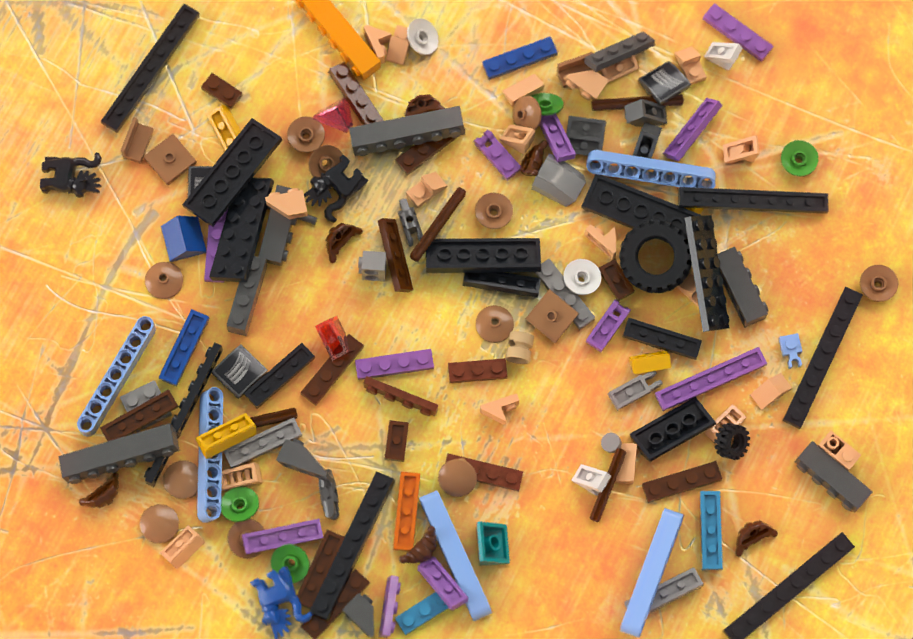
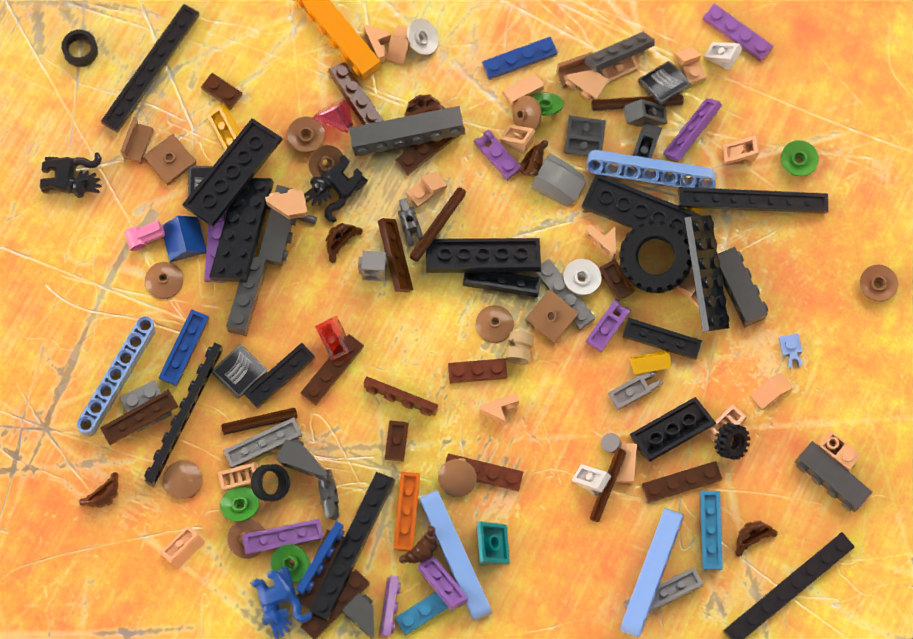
dark grey brick [58,423,180,484] -> none
medium nougat dish [140,504,179,543] -> none
yellow slope [195,413,256,459] -> none
light blue beam [197,387,223,523] -> none
medium lavender plate [355,349,434,380] -> none
medium nougat dish [475,193,513,229] -> none
medium lavender plate [539,114,576,162] -> none
medium lavender plate [654,347,767,411] -> none
black plate [783,286,863,429] -> none
none -> black tyre [61,29,98,67]
none -> bright pink piece [124,220,165,251]
none -> black tyre [251,464,290,501]
none -> blue plate [296,521,345,596]

